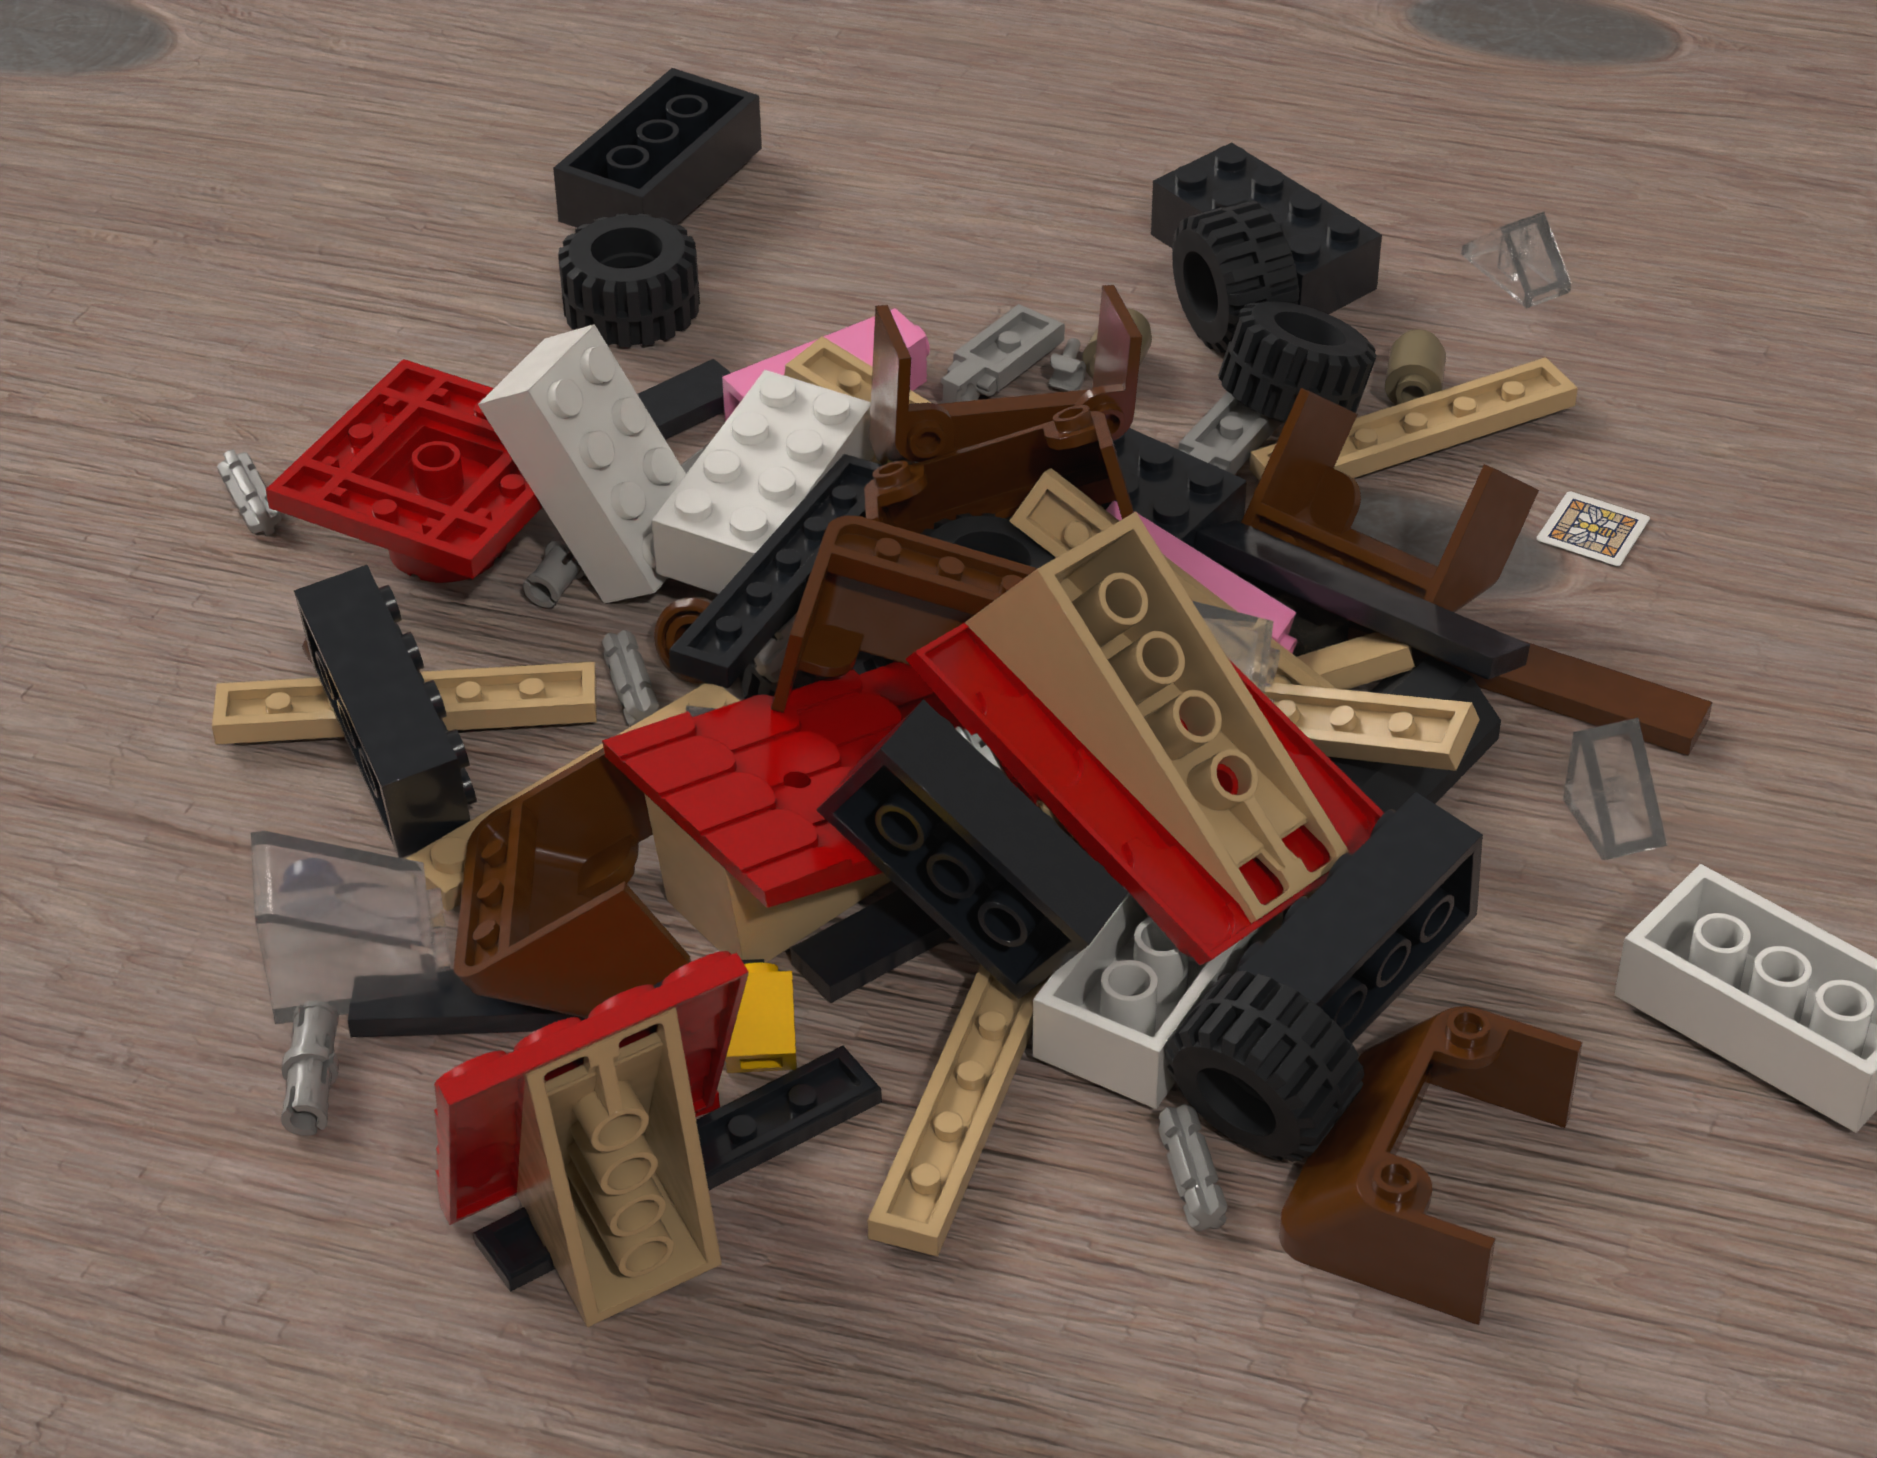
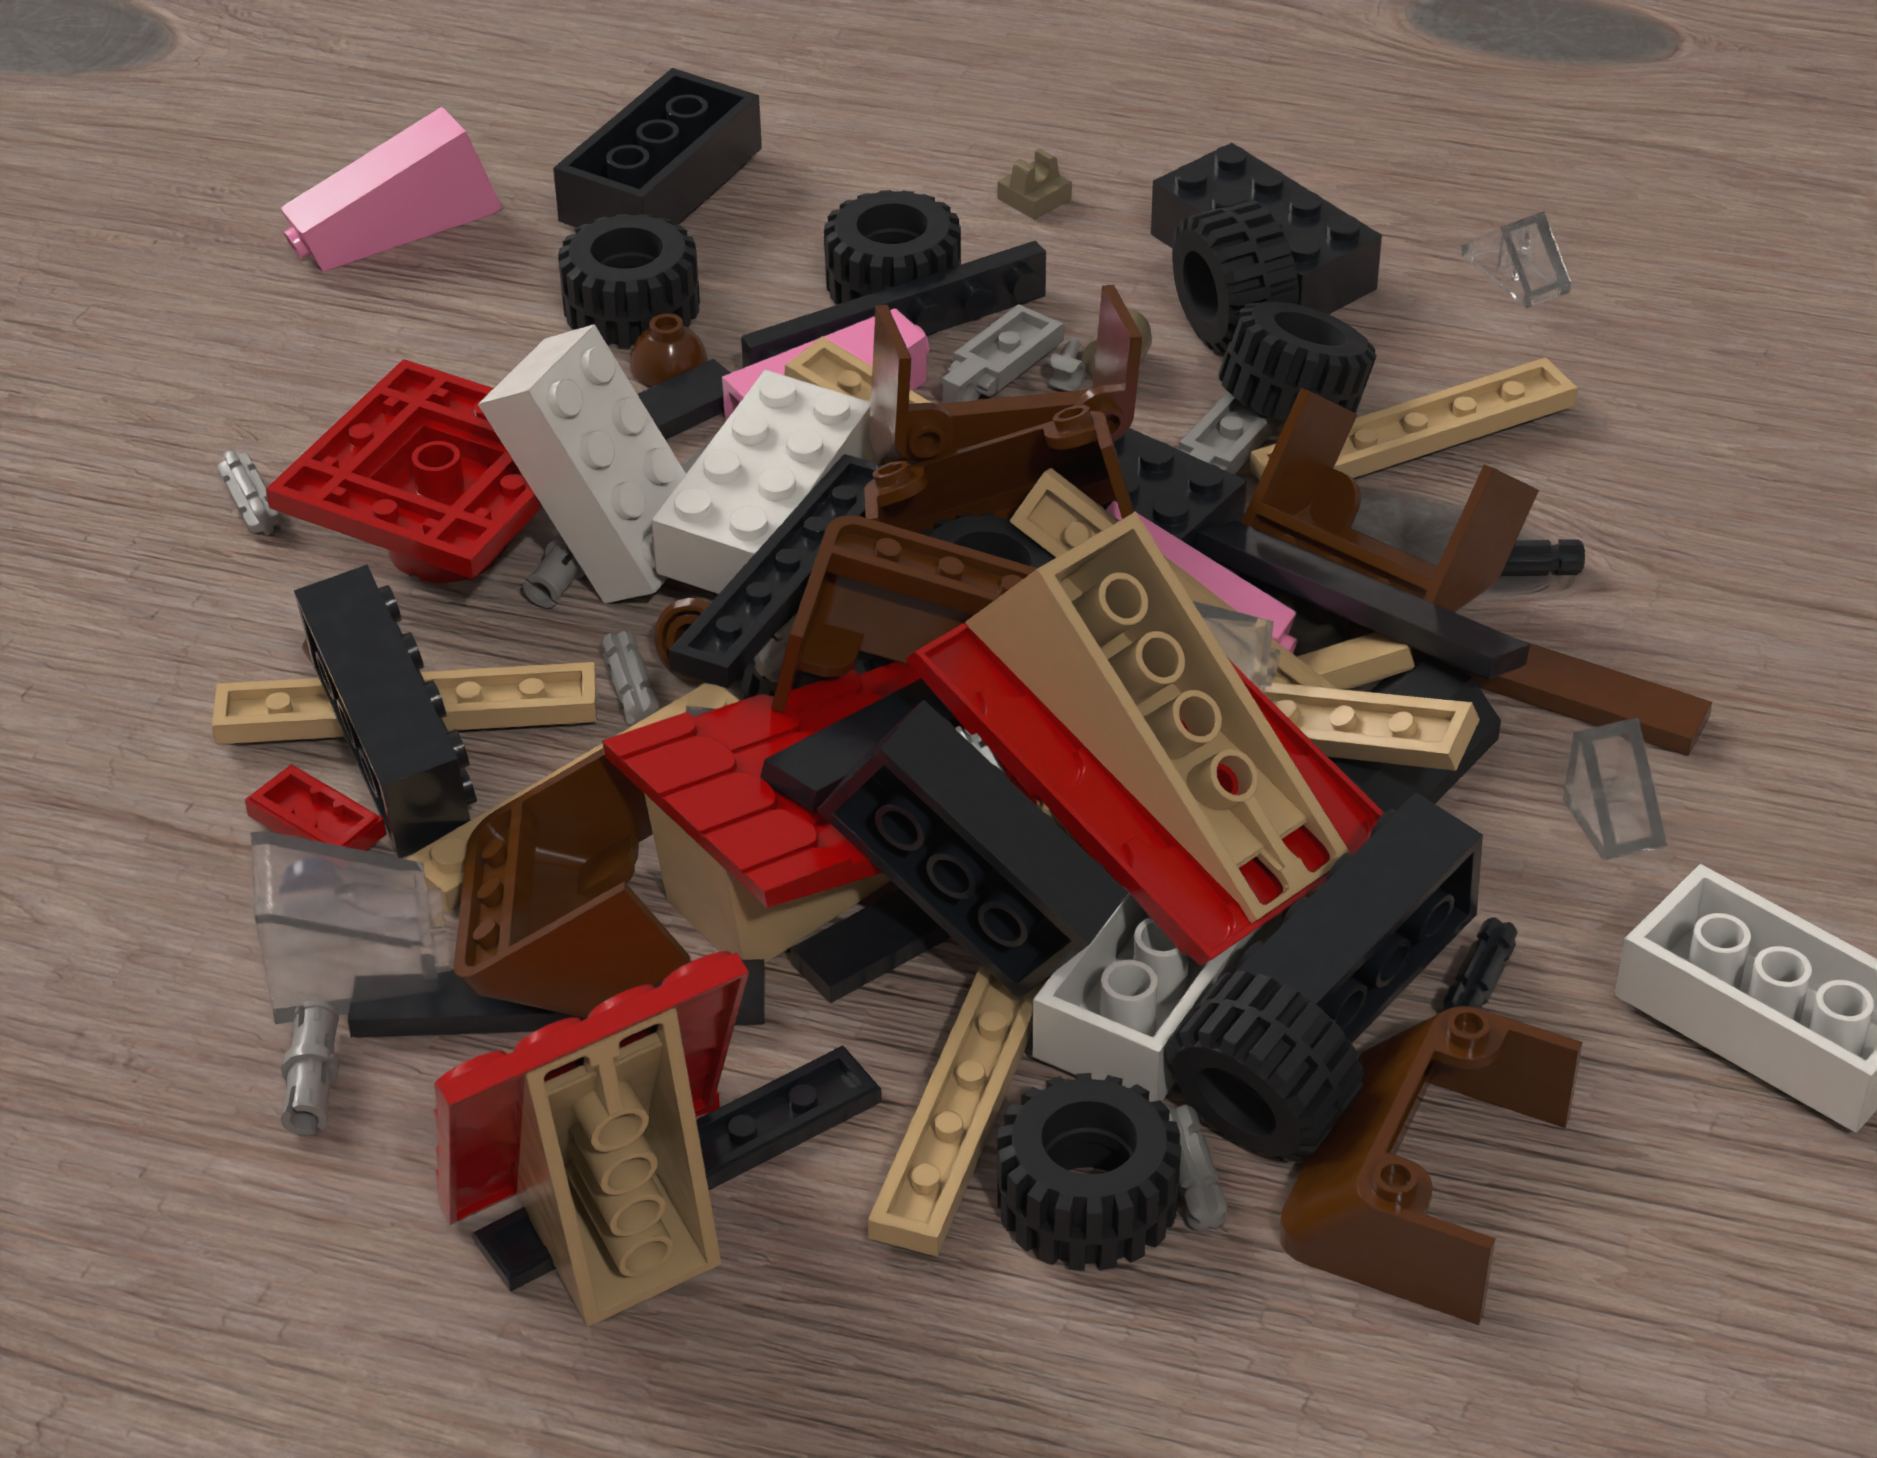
yellow brick [725,963,797,1073] -> none
dark tan brick [1385,329,1446,405] -> none
sticker [1536,491,1650,566] -> none
none -> red plate [244,764,386,871]
none -> bright pink slope [280,107,502,272]
none -> reddish brown brick [630,313,708,387]
none -> black plate [741,241,1046,368]
none -> black tile [760,678,965,811]
none -> black tyre [824,190,961,304]
none -> dark tan tile [997,149,1072,220]
none -> black tyre [997,1073,1182,1271]
none -> black axle [1442,917,1518,1012]
none -> black axle [1500,539,1585,576]

